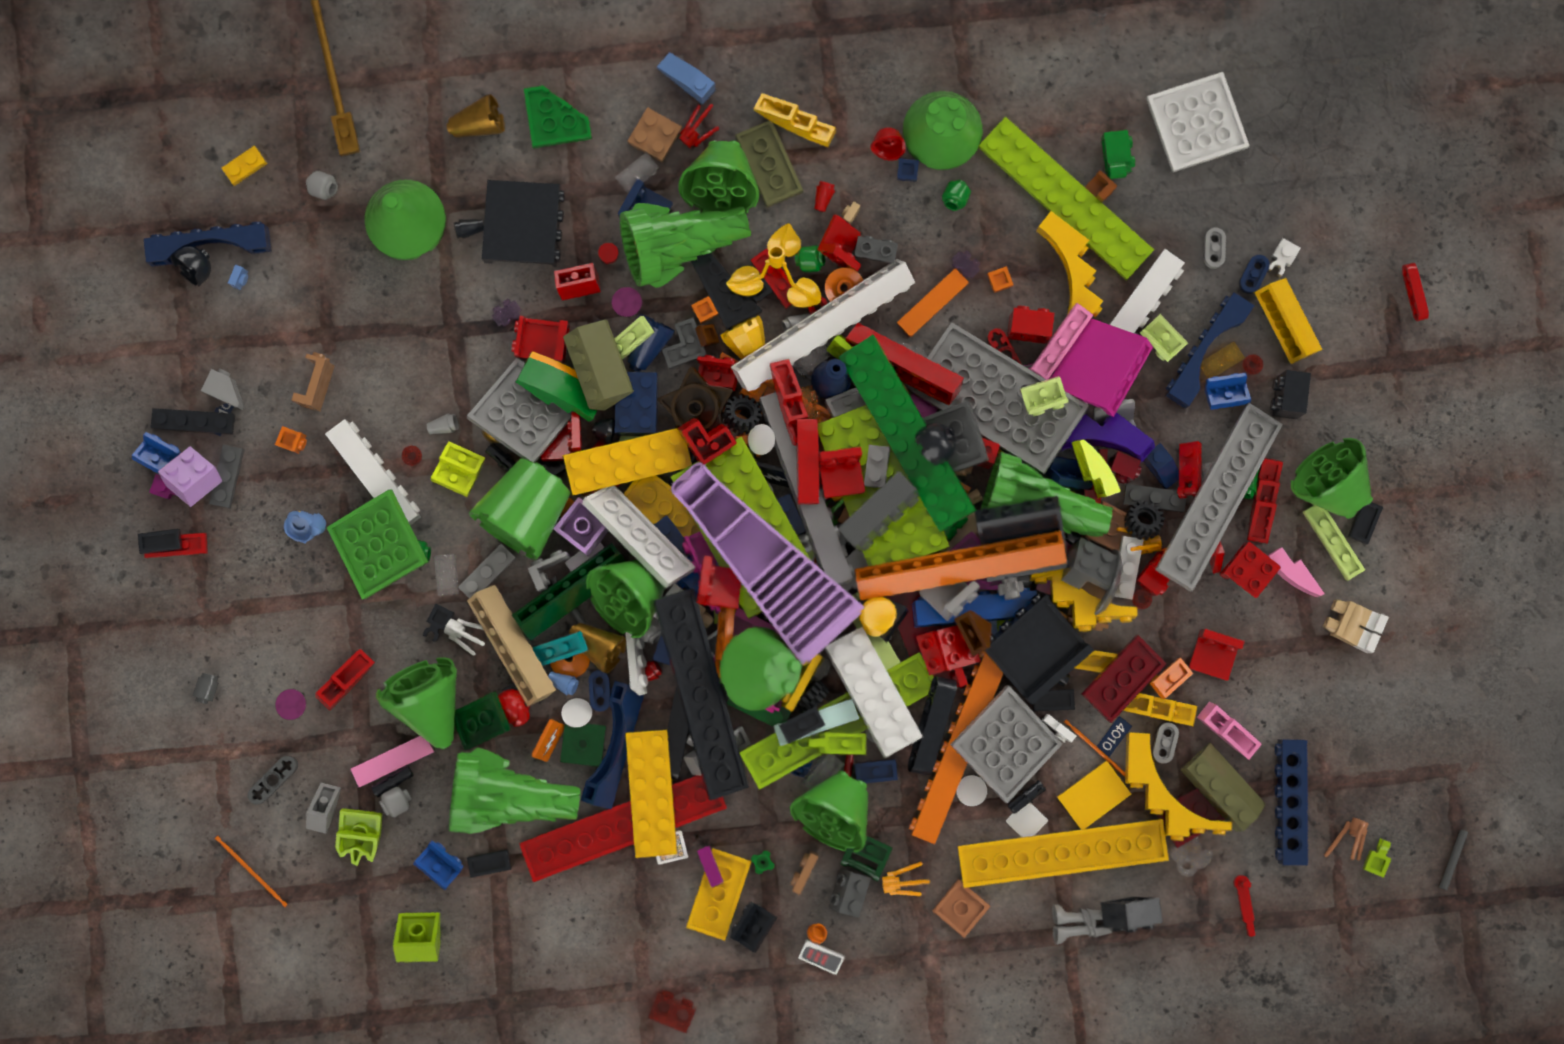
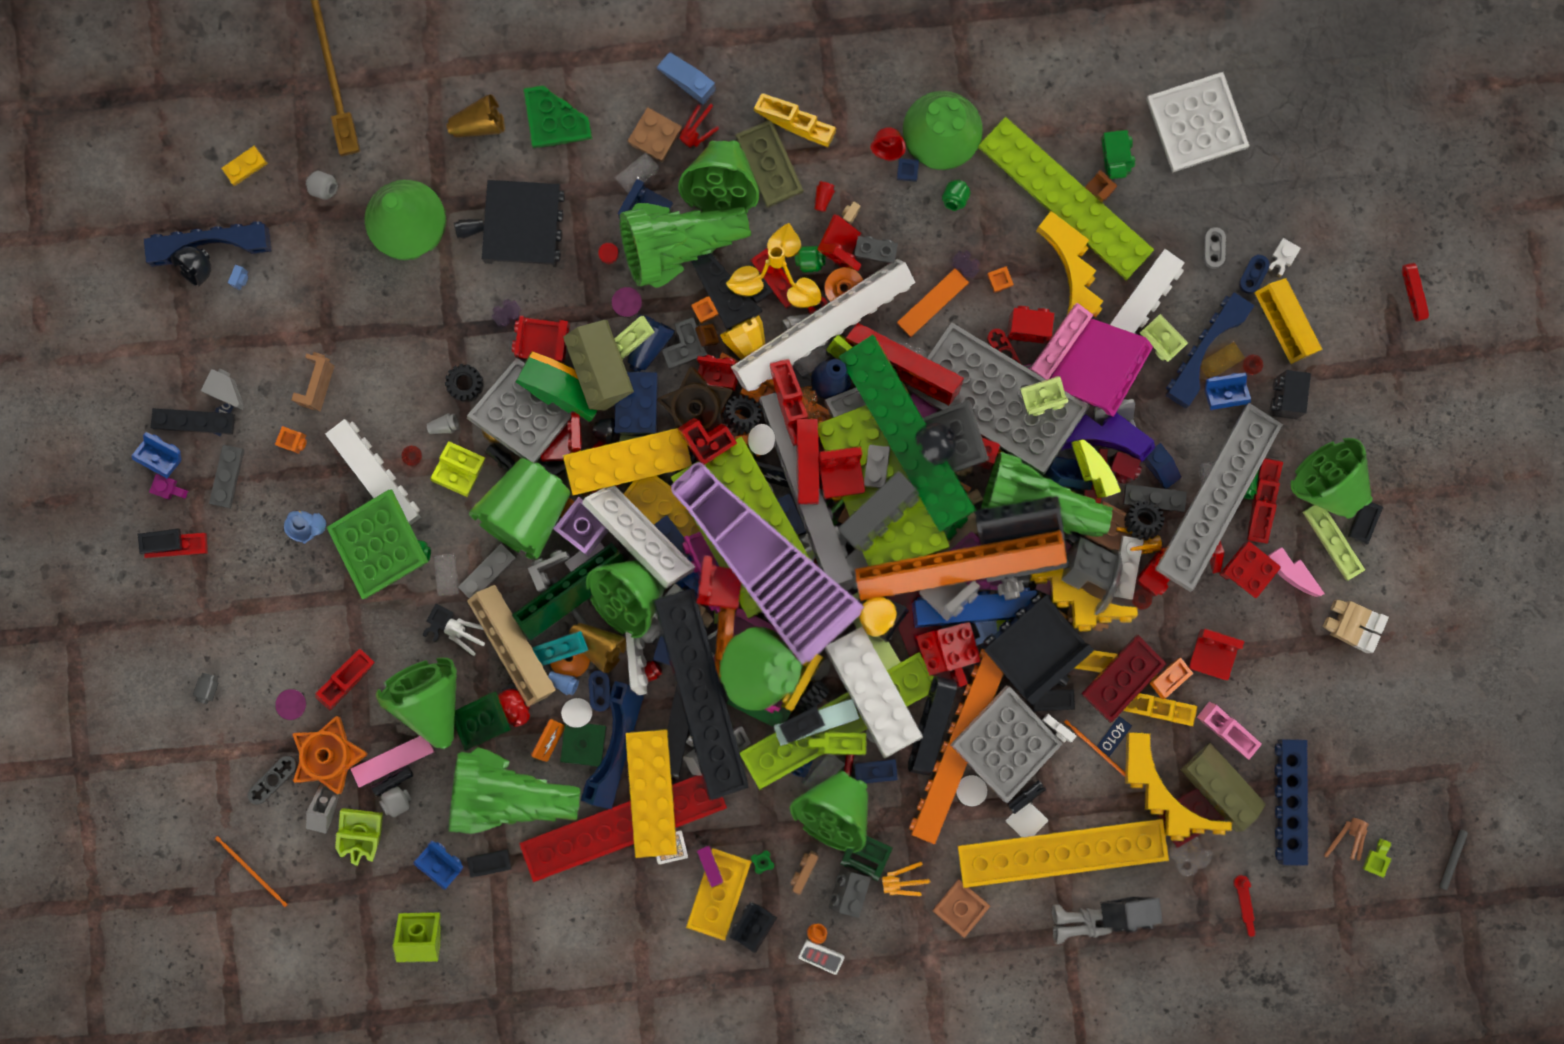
lavender brick [158,446,222,507] -> none
red brick [554,263,601,301] -> none
clear red brick [648,990,697,1034] -> none
reddish brown slope [954,610,992,656] -> none
yellow tile [1057,761,1131,830] -> none
light grey plate [1152,723,1179,763] -> none
red plate [1177,441,1202,499] -> none
none -> orange plate [293,716,368,795]
none -> black tyre [445,364,484,402]

